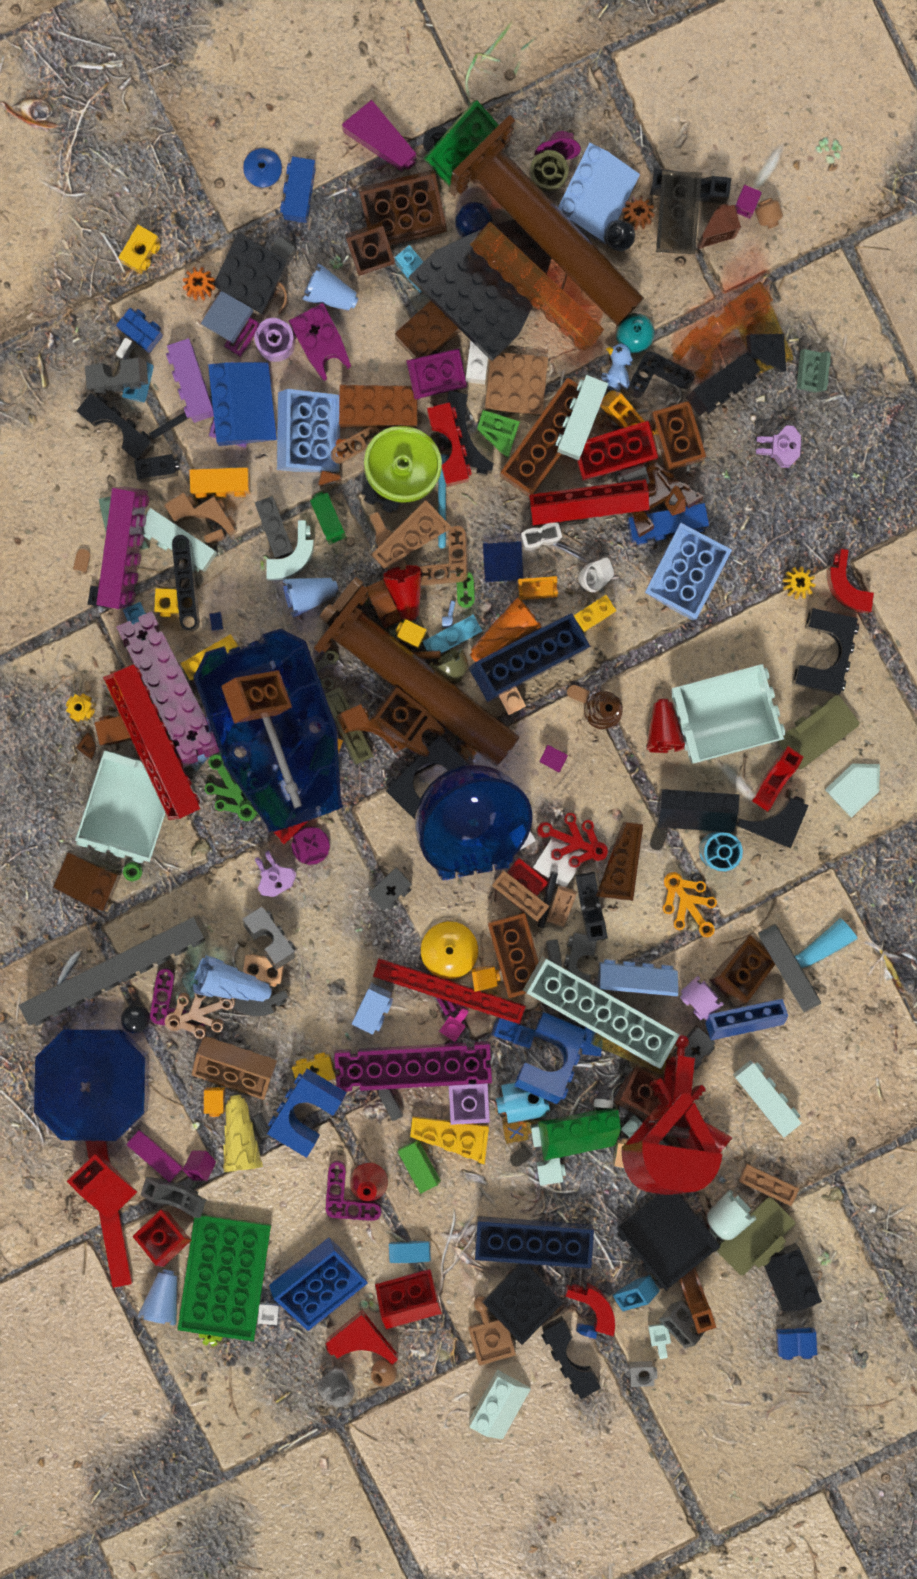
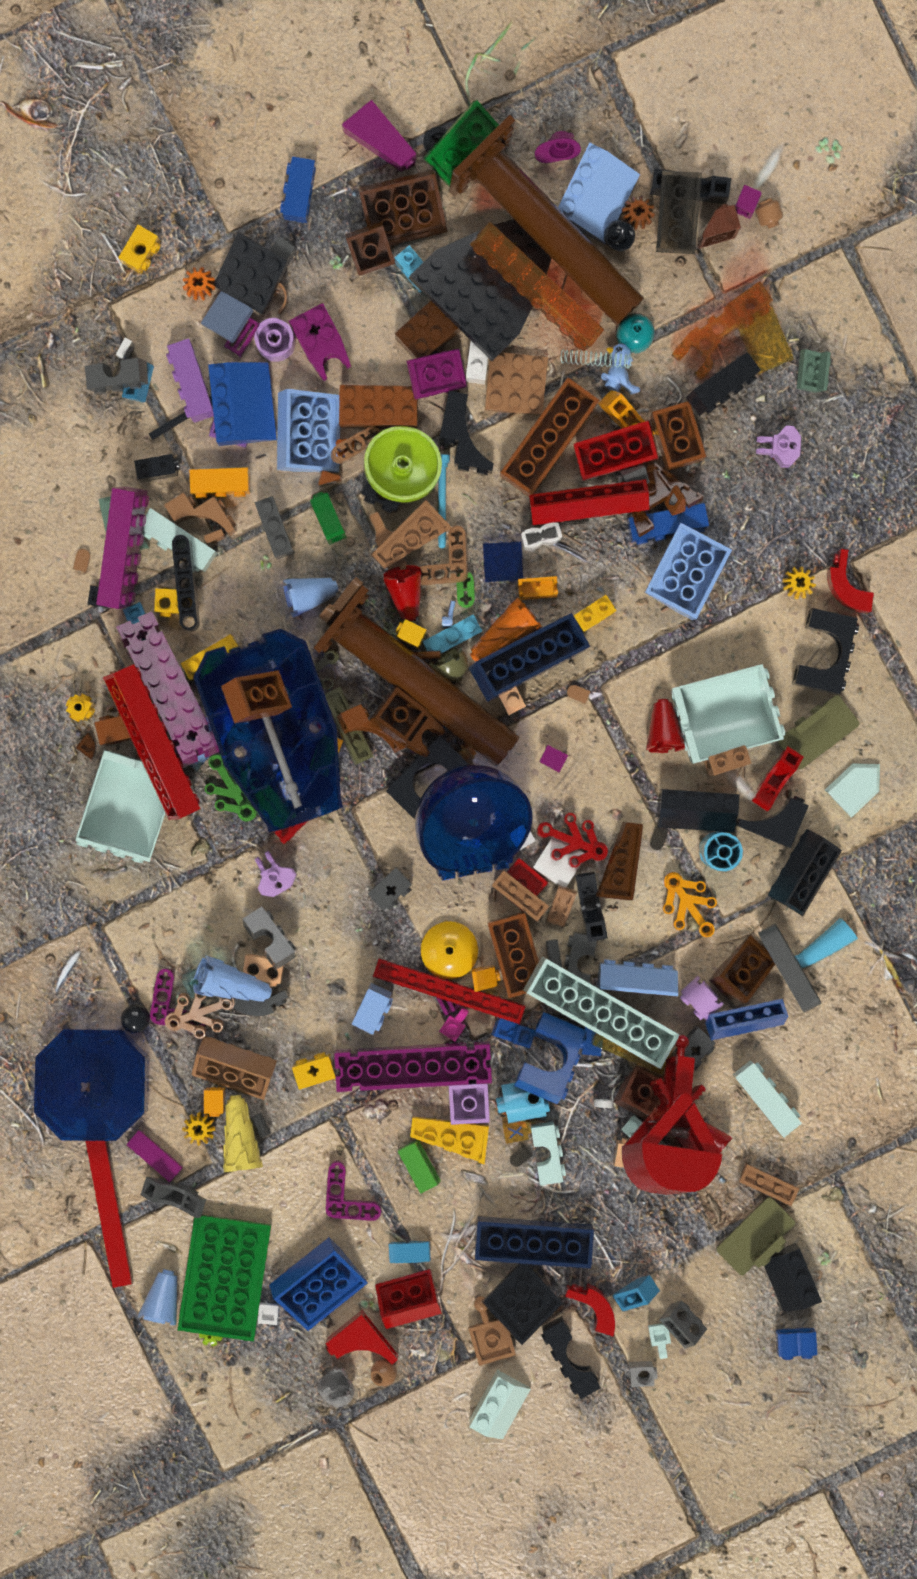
dark grey brick [18,914,209,1026] -> none
reddish brown slope [53,852,122,911] -> none
red slope [66,1150,137,1219] -> none
black arch [76,393,154,460] -> none
blue brick [116,308,163,353] -> none
bright green plate [123,862,143,881] -> none
red brick [132,1209,192,1267] -> none
magenta panel [182,1150,216,1181] -> none
clear blue piece [209,612,224,631] -> none
blue dish [243,148,282,188] -> none
light aqua arch [267,520,315,581] -> none
blue arch [267,1069,347,1158] -> none
magenta tile [291,827,330,865] -> none
light blue cone [302,263,359,311] -> none
red cone [350,1163,388,1201] -> none
dark orange brick [366,580,401,629] -> none
dark grey bar [379,1089,404,1121] -> none
red arch [427,402,472,487] -> none
clear blue cylinder [455,201,493,238] -> none
bright green wing [477,410,520,458] -> none
olive cylinder [530,150,569,192] -> none
black bar [537,871,558,928] -> none
green slope [538,1108,621,1161] -> none
light aqua brick [556,375,609,460] -> none
blue tile [576,1323,597,1339] -> none
white cap [578,557,614,593] -> none
reddish brown cone [584,691,623,730] -> none
black panel [617,1194,721,1291] -> none
black beam [627,352,695,398] -> none
dark orange arch [679,1267,717,1334] -> none
light aqua cylinder [707,1190,756,1240] -> none
black wing [746,334,786,373] -> none
none -> yellow gear [182,1112,216,1146]
none -> light aqua piece [561,349,632,369]
none -> medium nougat panel [703,745,752,776]
none -> black slope [768,829,842,916]

